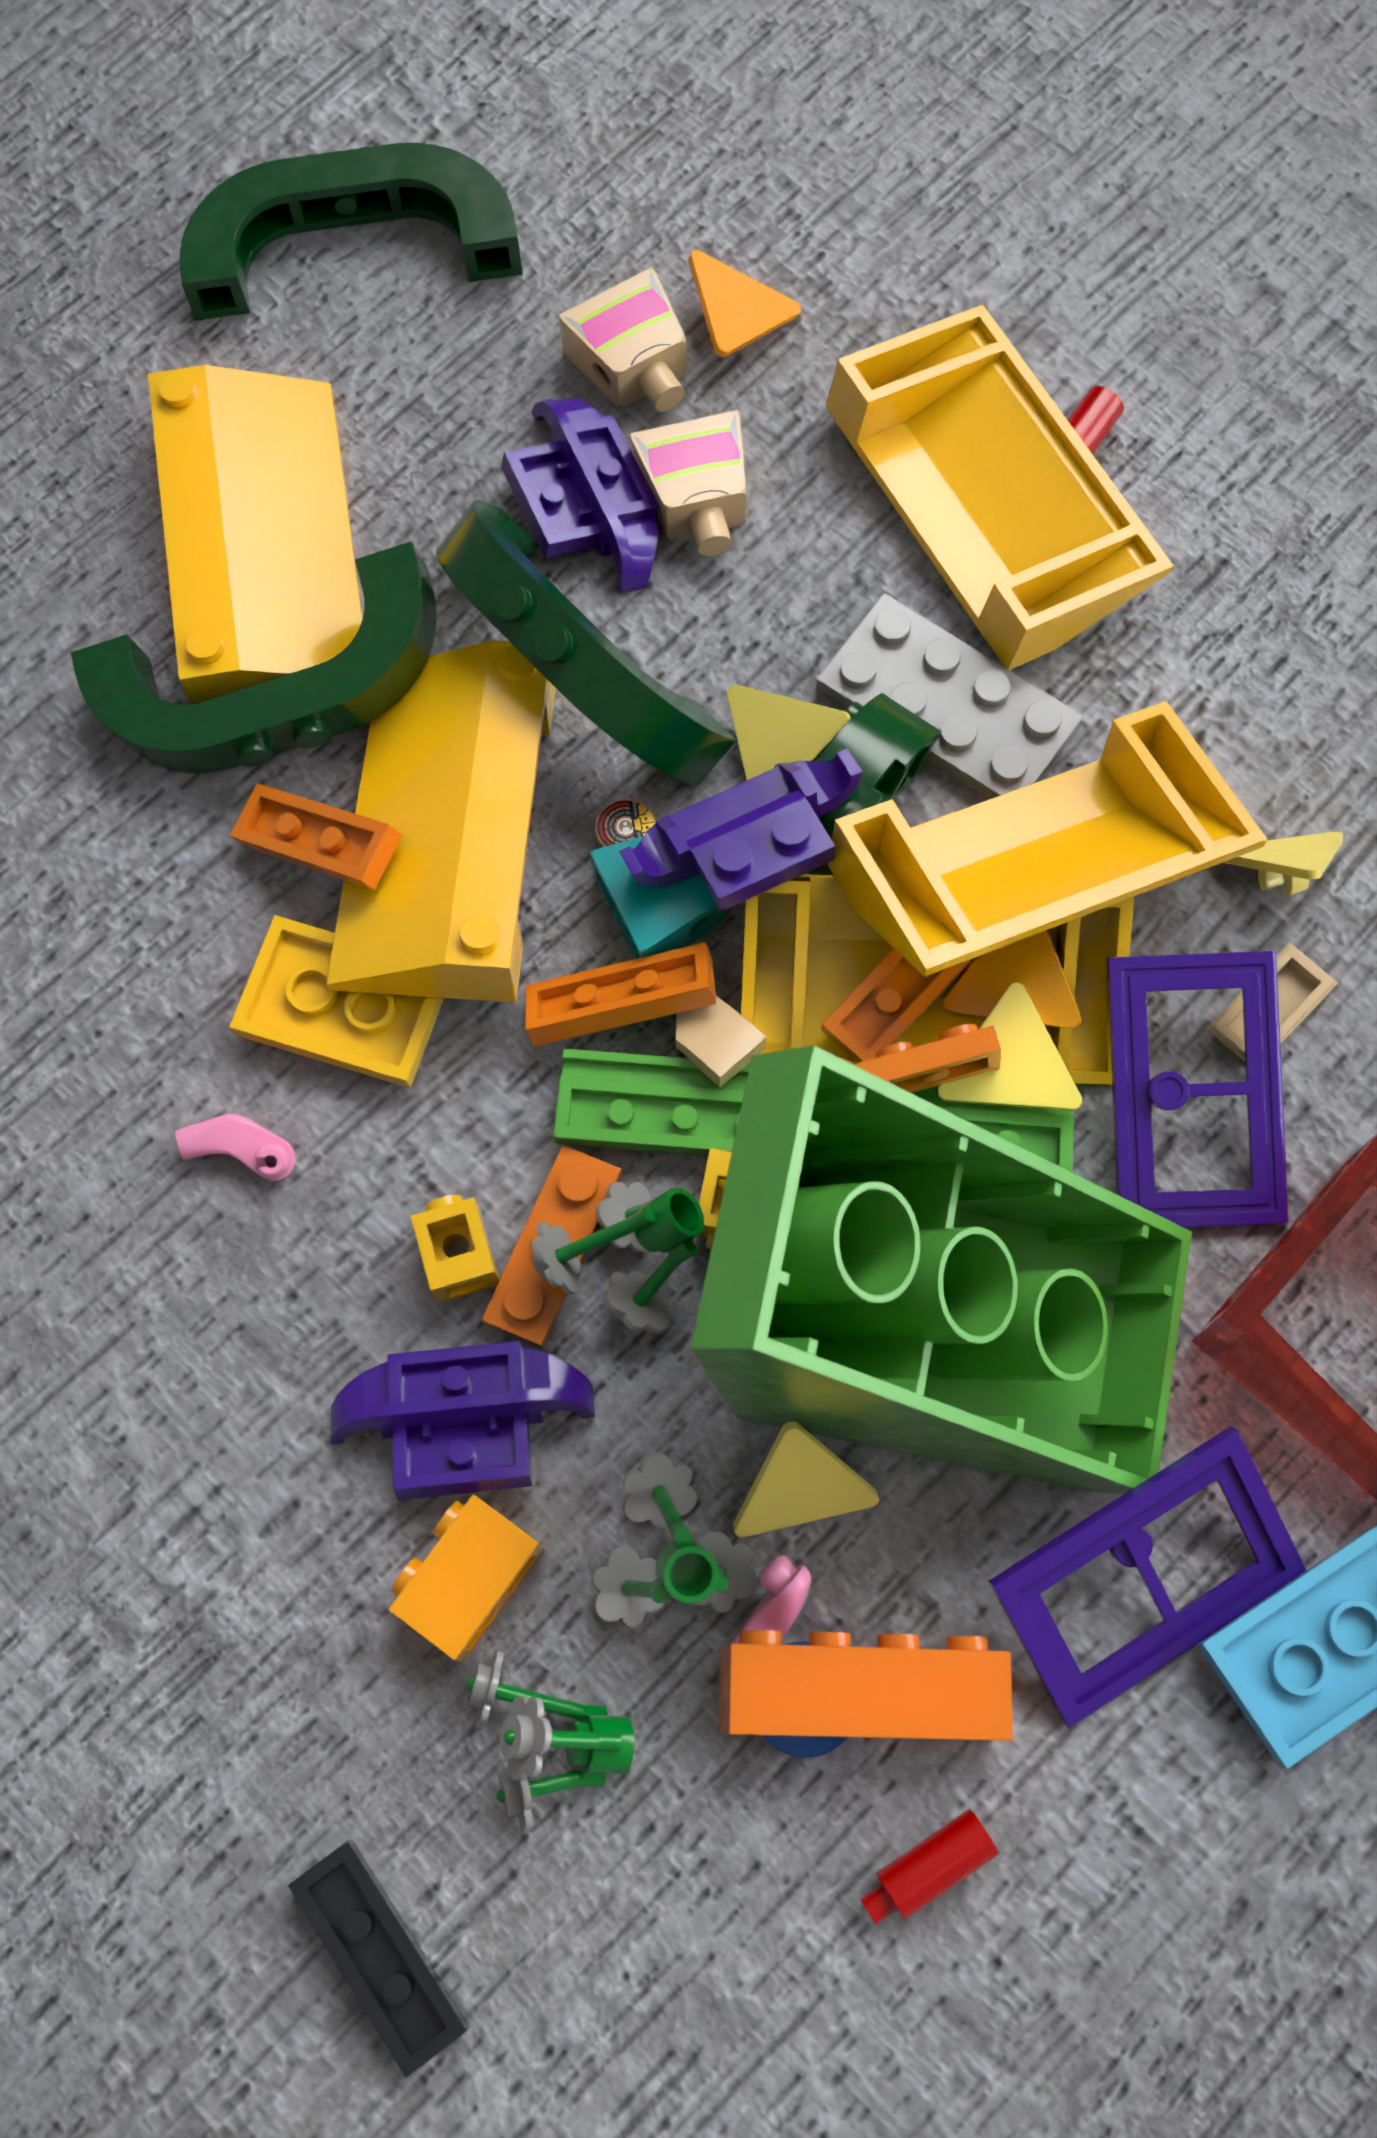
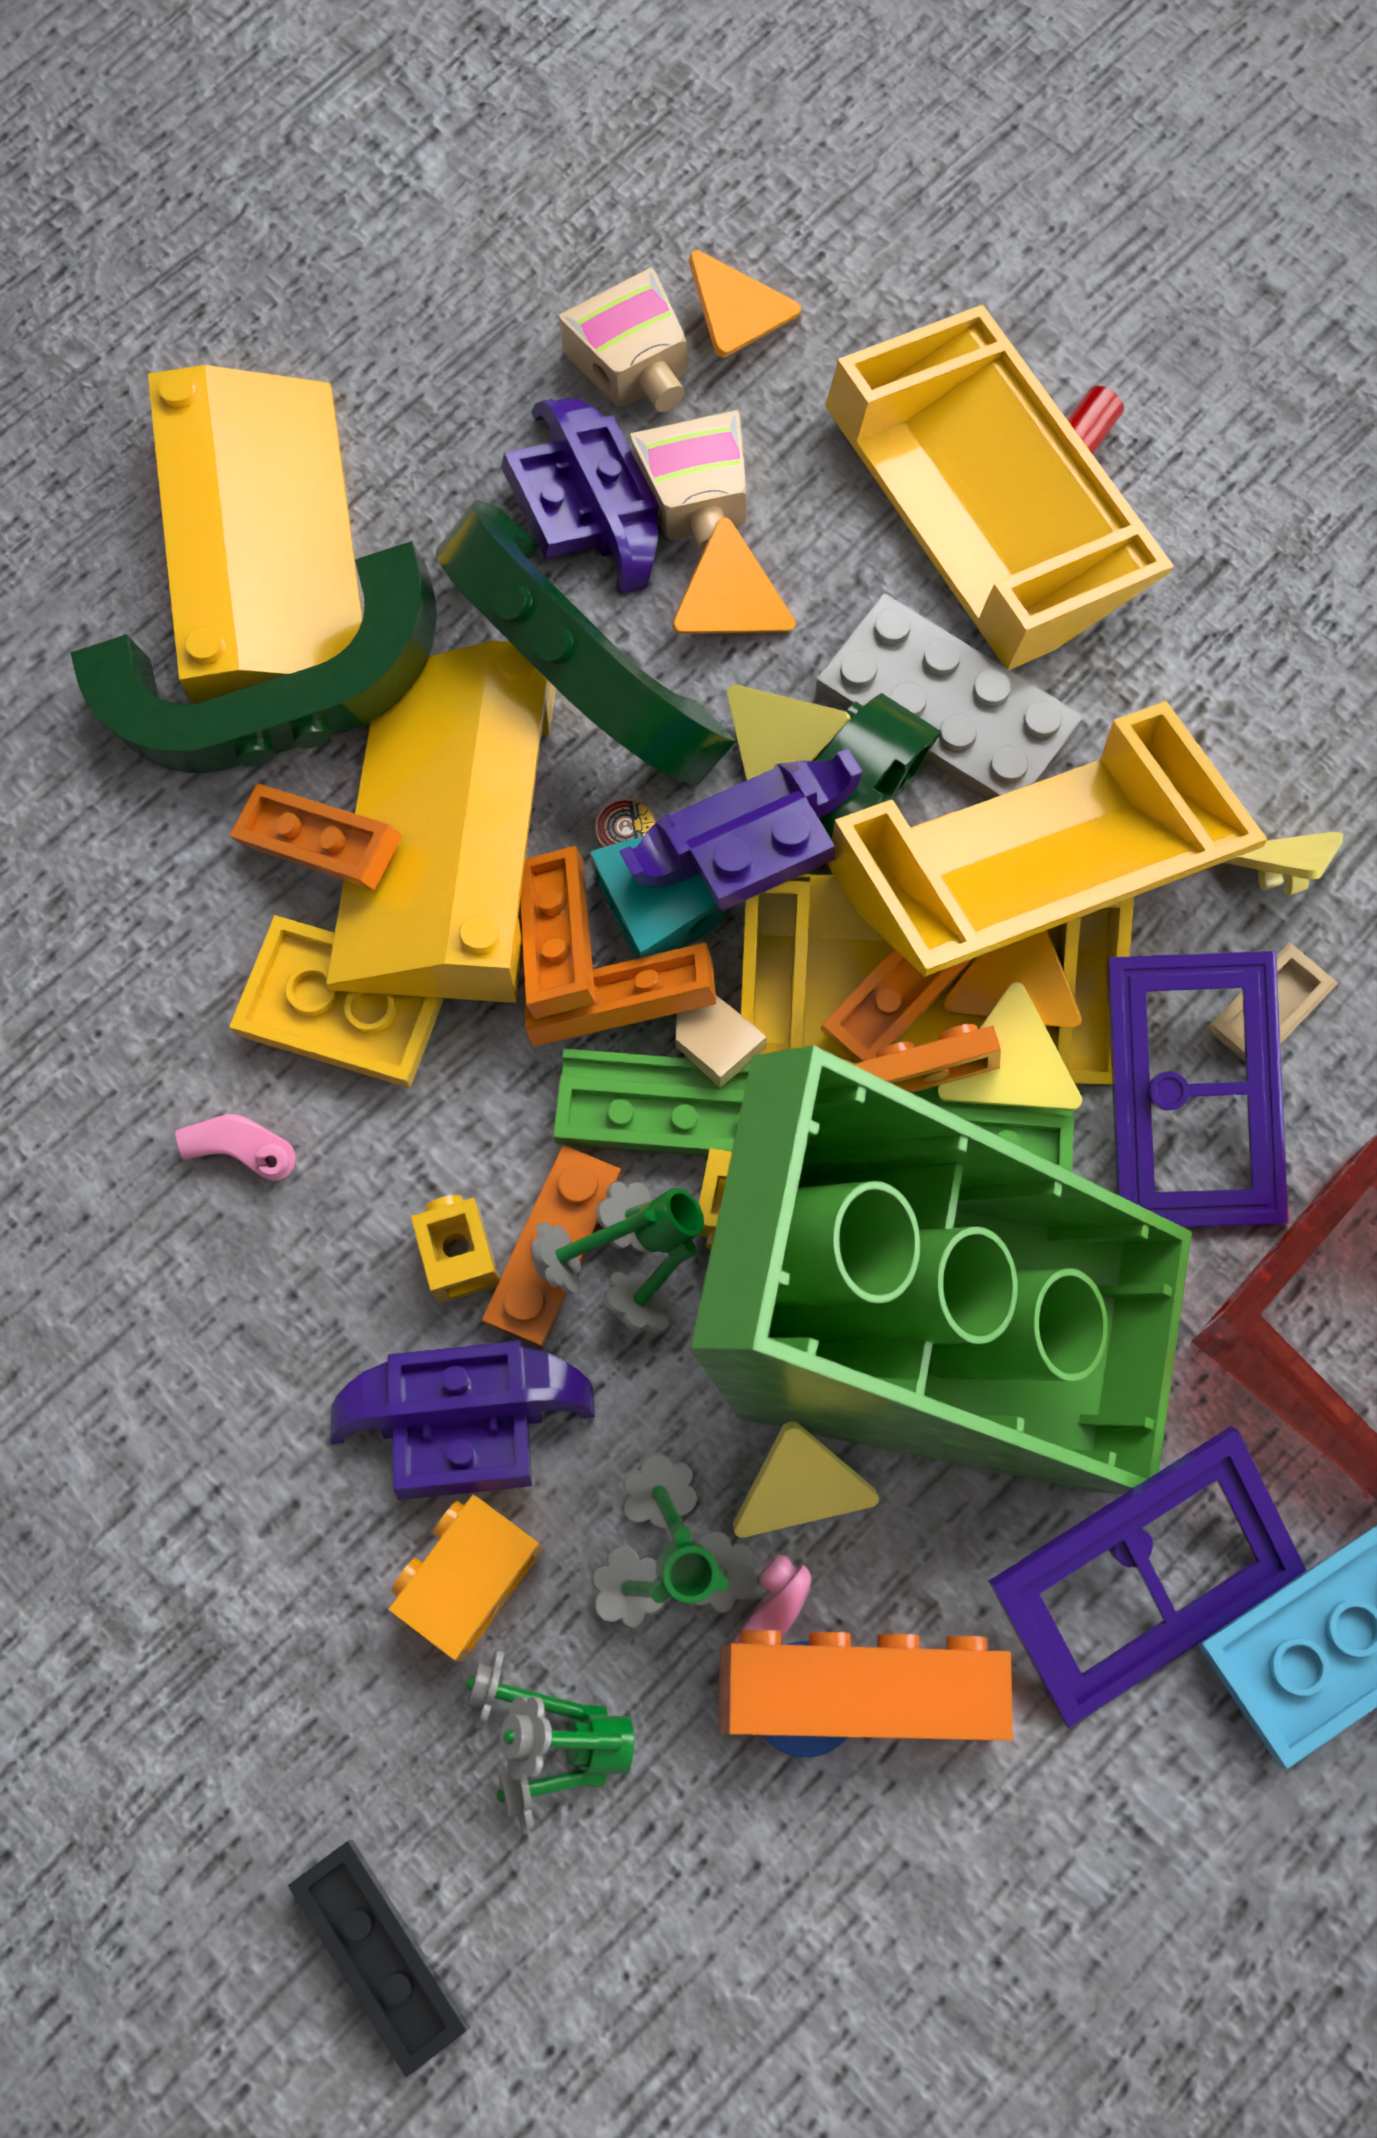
dark green arch [180,142,523,321] -> none
red cylinder [860,1809,1000,1925] -> none
none -> orange plate [520,845,596,1019]
none -> light orange piece [671,517,796,634]

